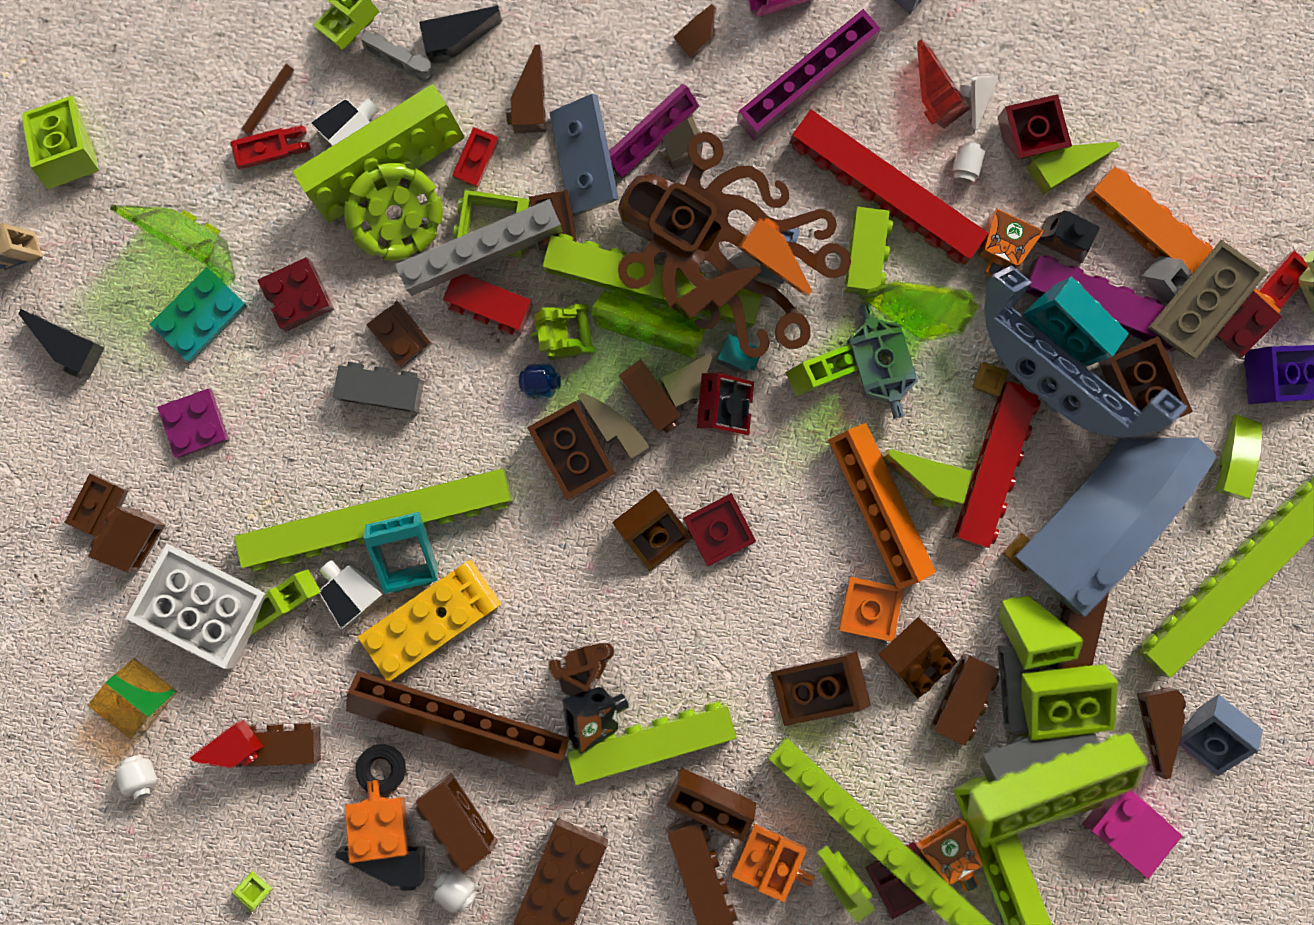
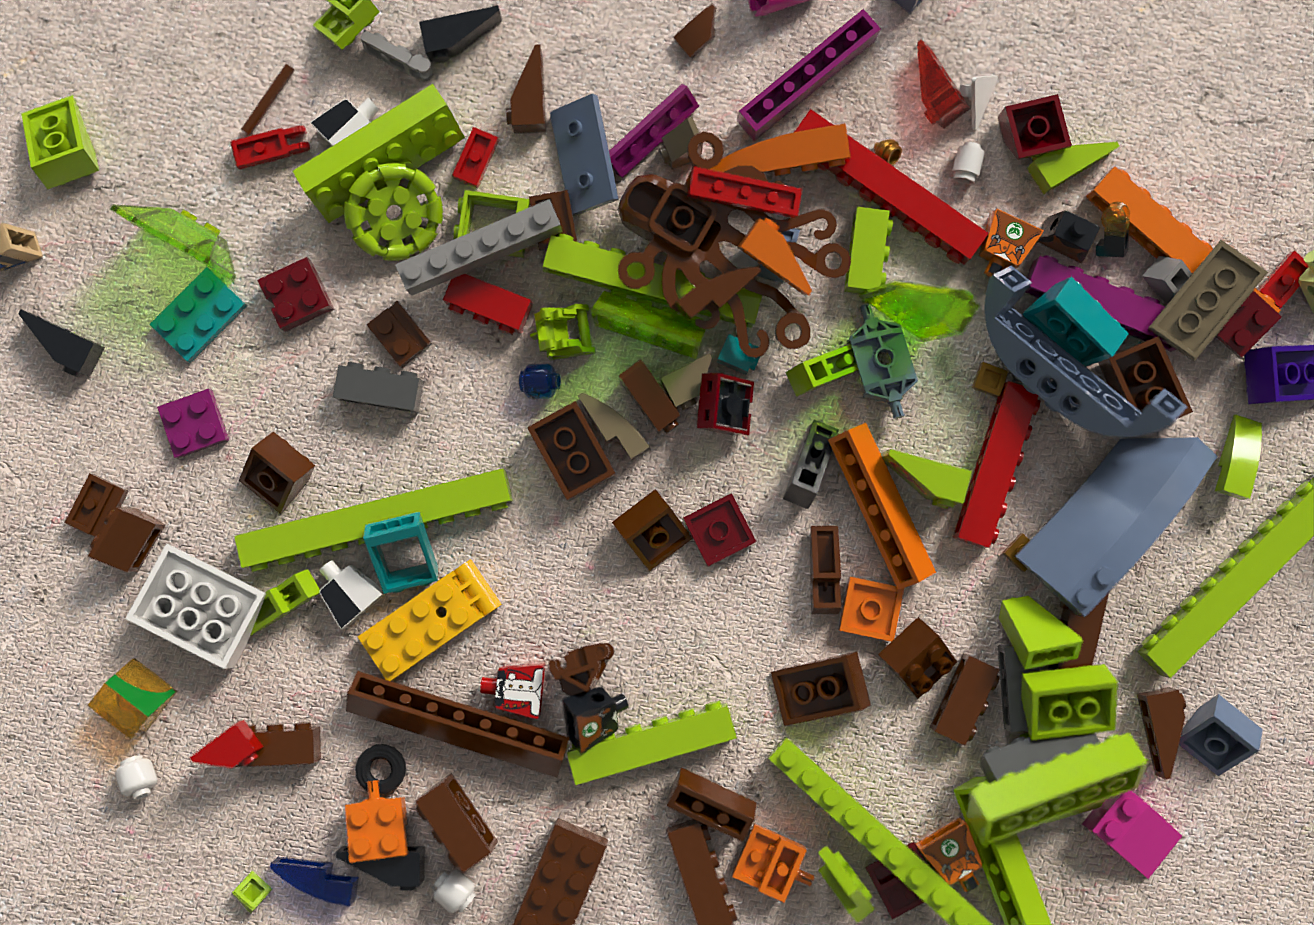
none -> reddish brown slope [239,432,315,514]
none -> clear blue slope [270,856,359,907]
none -> torso [480,663,546,719]
none -> orange slope [686,124,851,180]
none -> red plate [687,167,802,218]
none -> black slope [783,419,839,509]
none -> reddish brown slope [810,526,841,614]
none -> pearl gold plate [874,139,902,166]
none -> leg [1096,202,1130,257]

